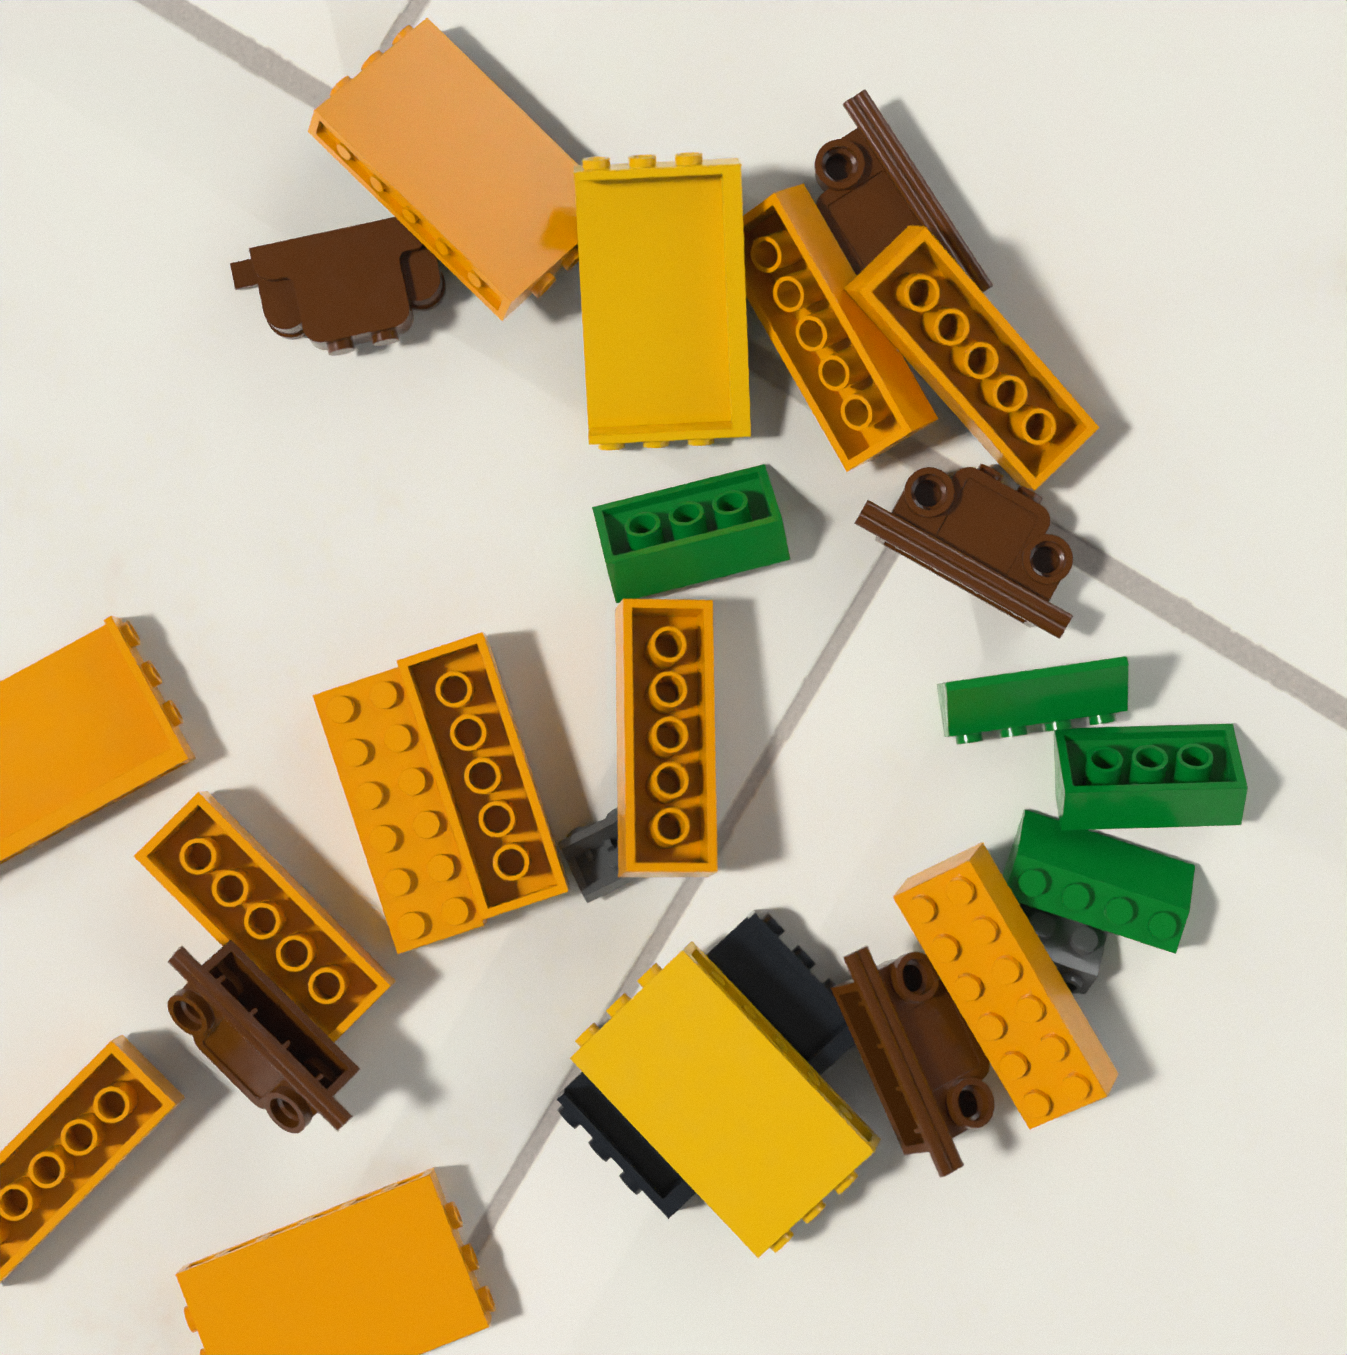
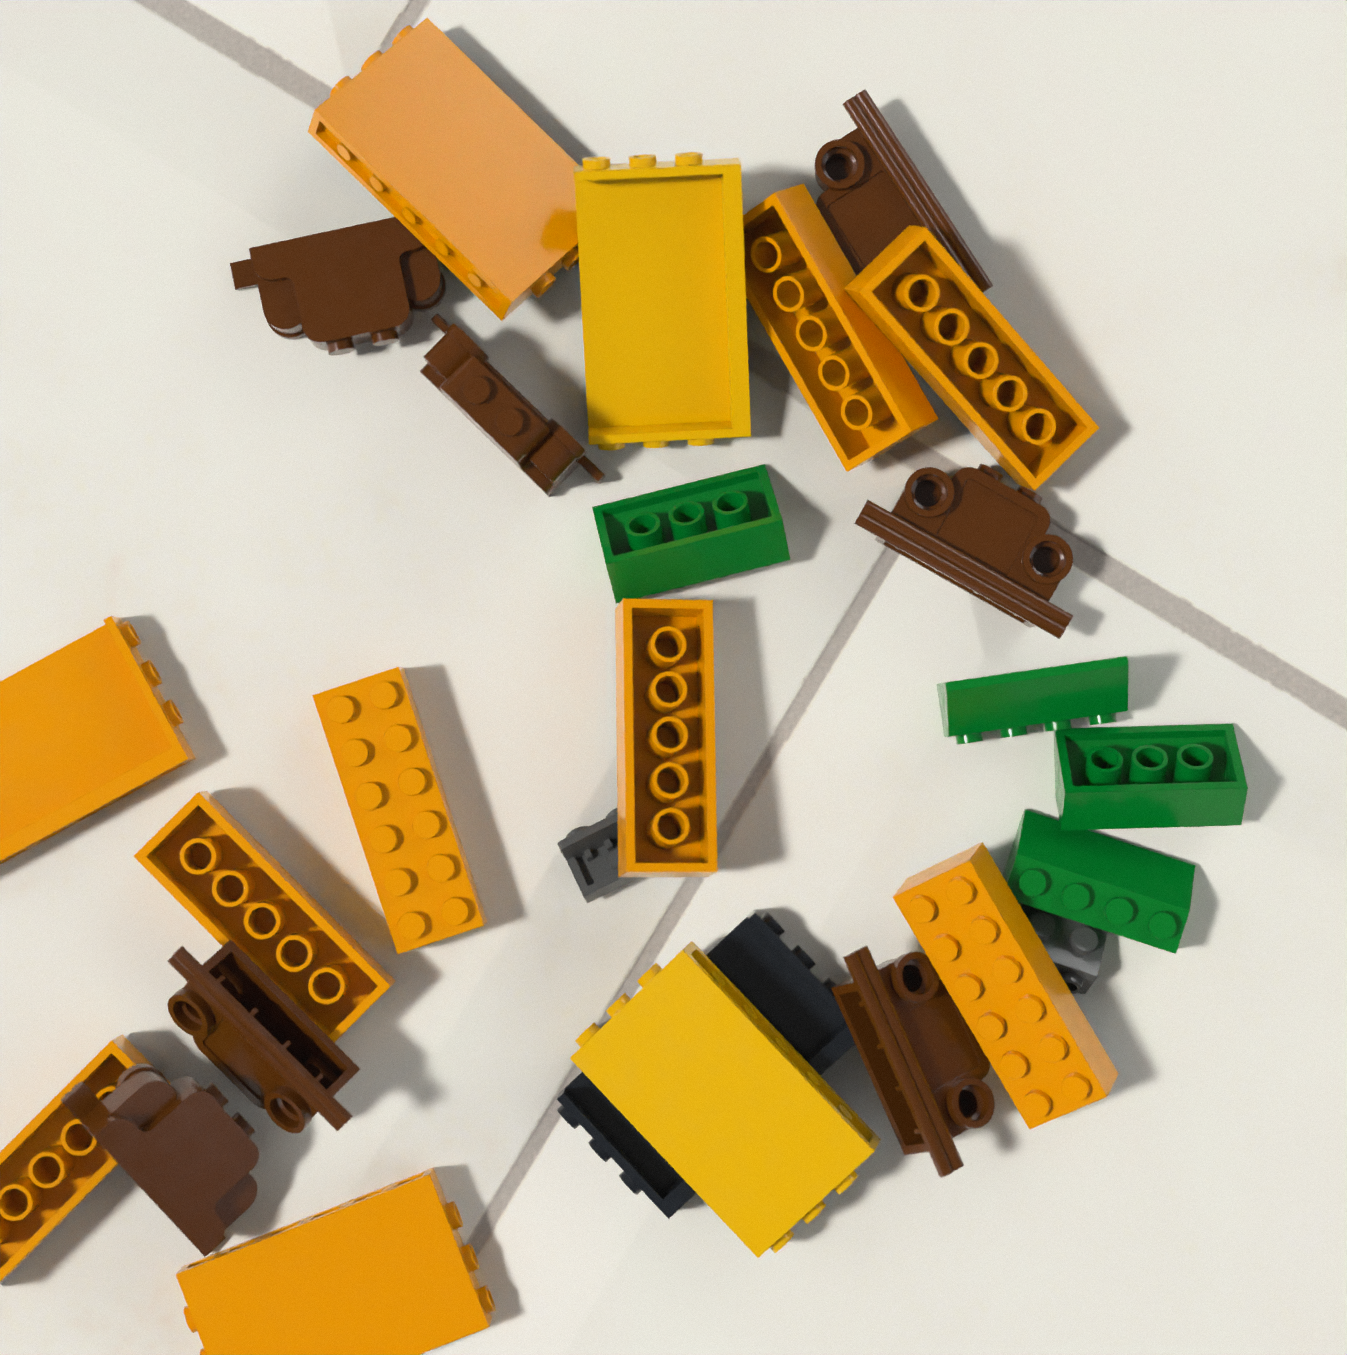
light orange brick [396,632,571,920] -> none
none -> reddish brown brick [61,1064,259,1257]
none -> reddish brown brick [420,313,605,497]

